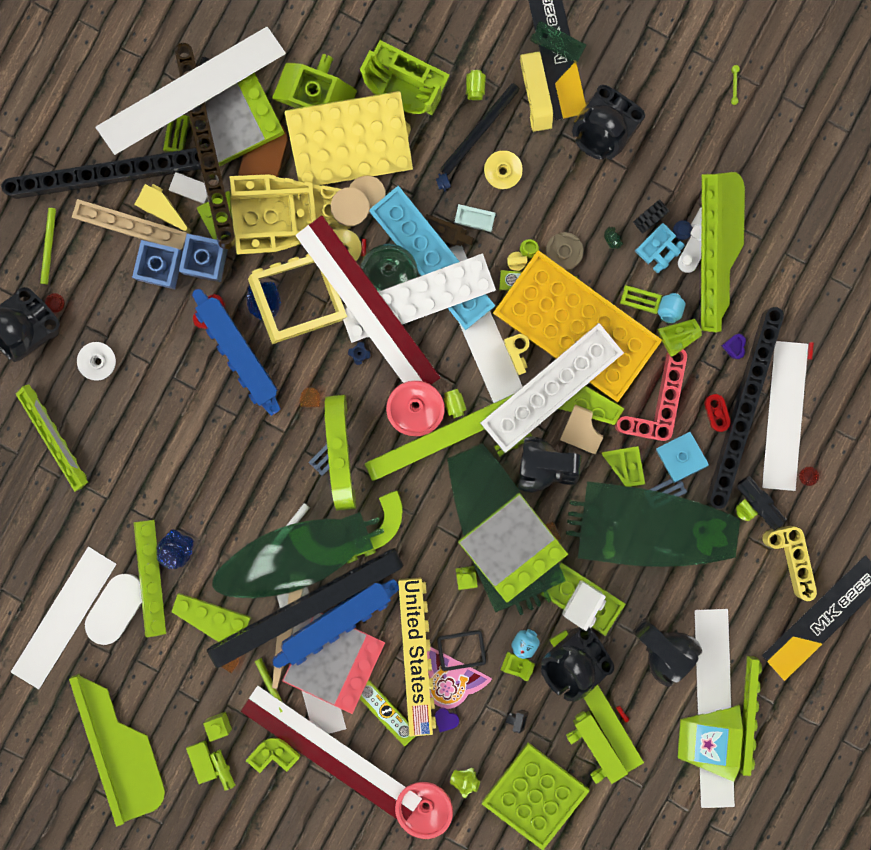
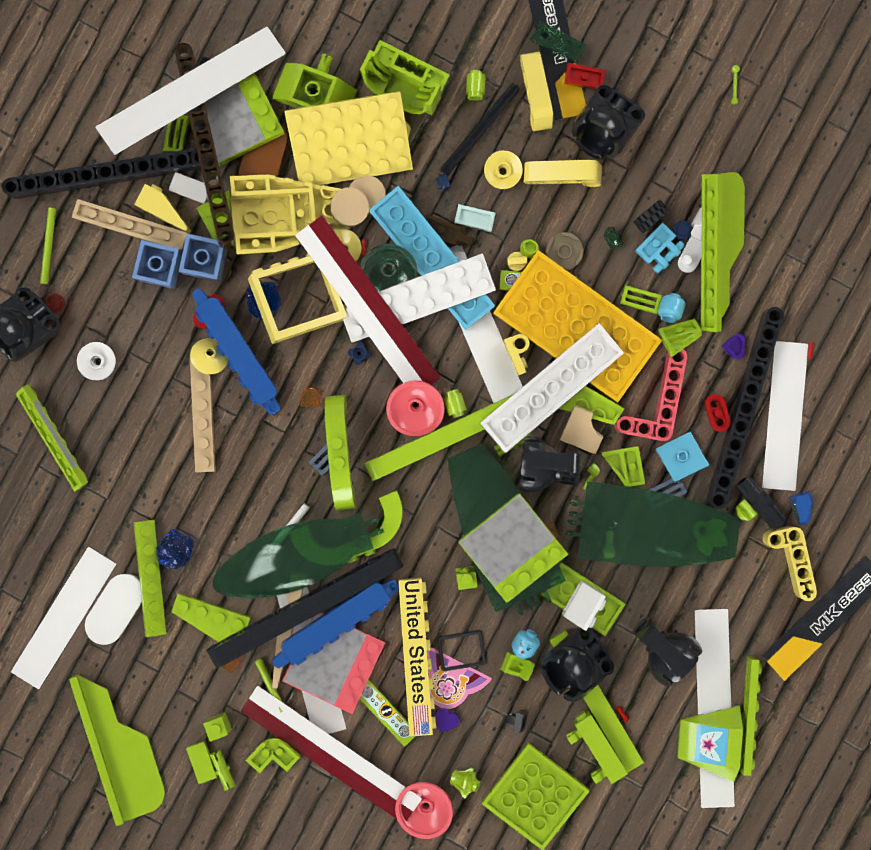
clear red plate [799,467,819,486] -> none
none -> light yellow dish [190,338,229,374]
none -> tan plate [190,360,216,472]
none -> light yellow beam [524,160,602,187]
none -> red plate [564,63,606,90]
none -> lime hand [582,463,600,490]
none -> blue rock [790,492,814,525]

